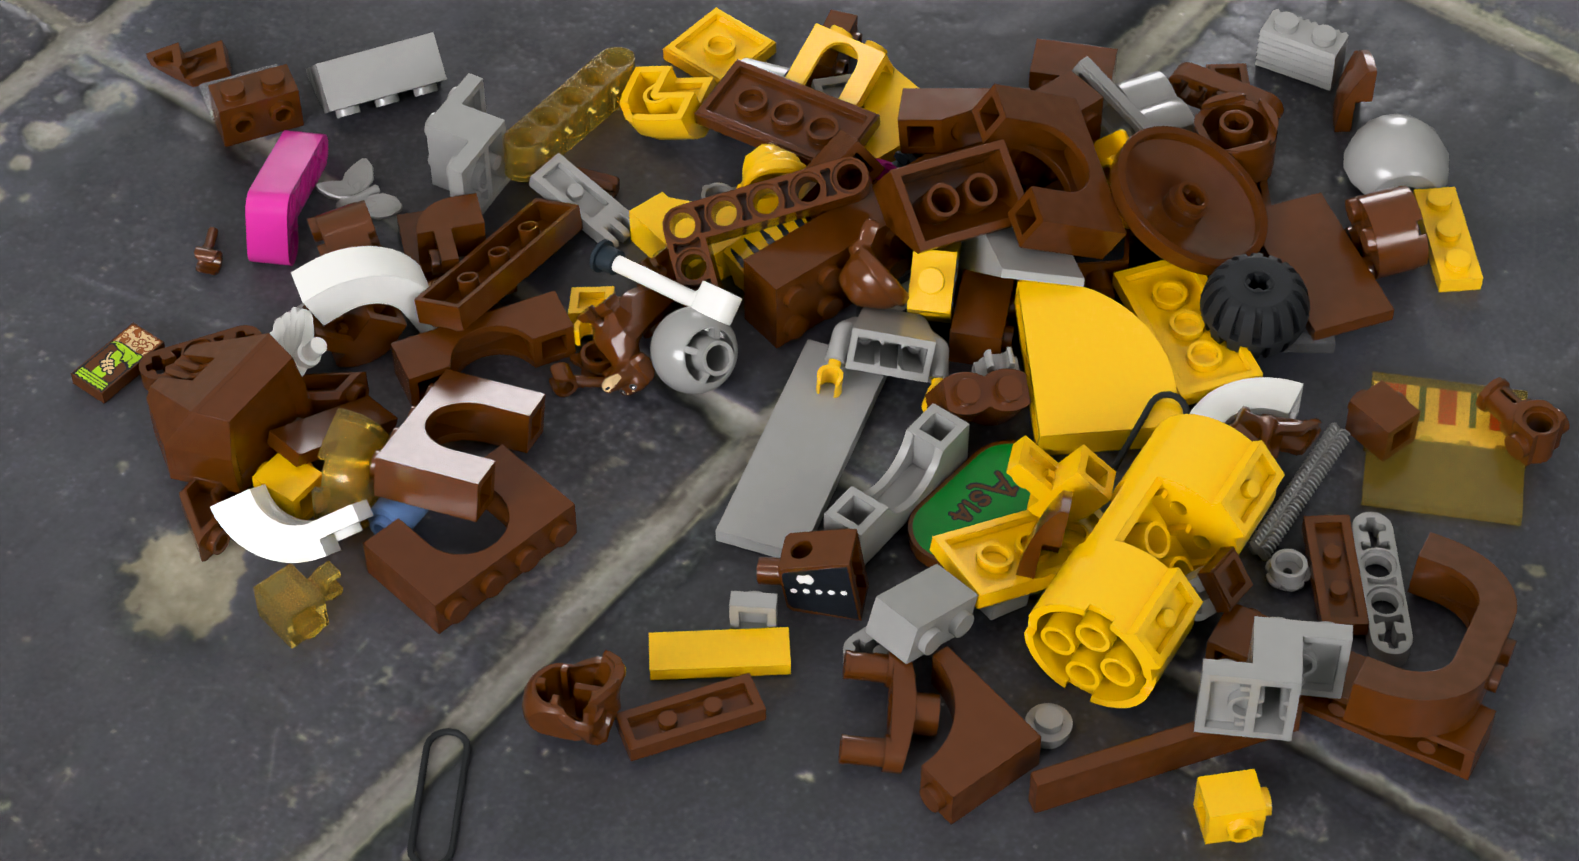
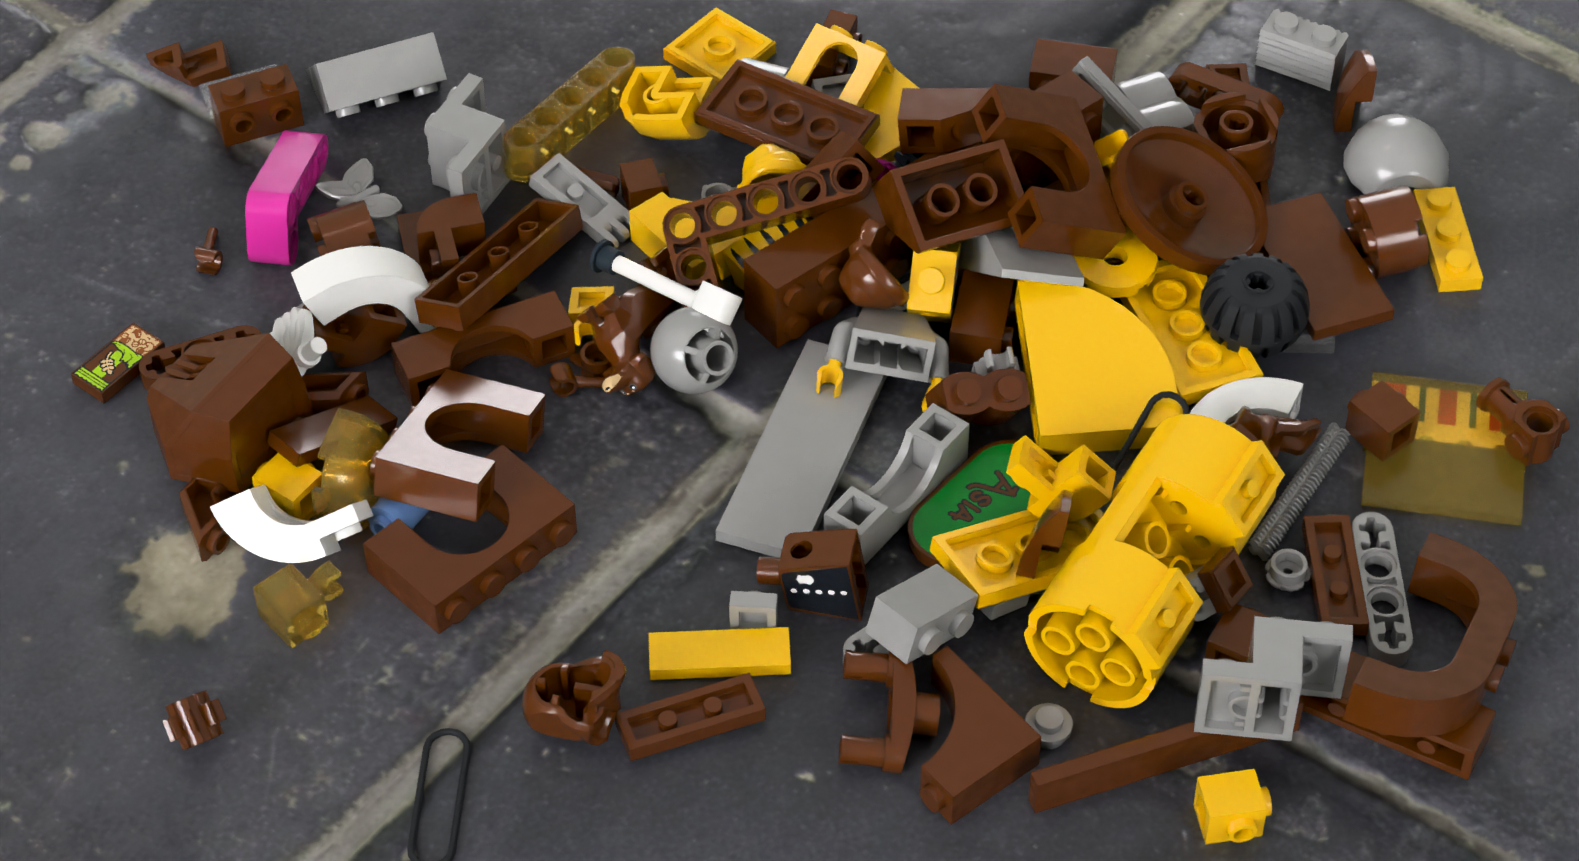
none -> reddish brown gear [162,690,227,750]
none -> reddish brown plate [619,157,669,210]
none -> yellow tile [1073,226,1158,298]

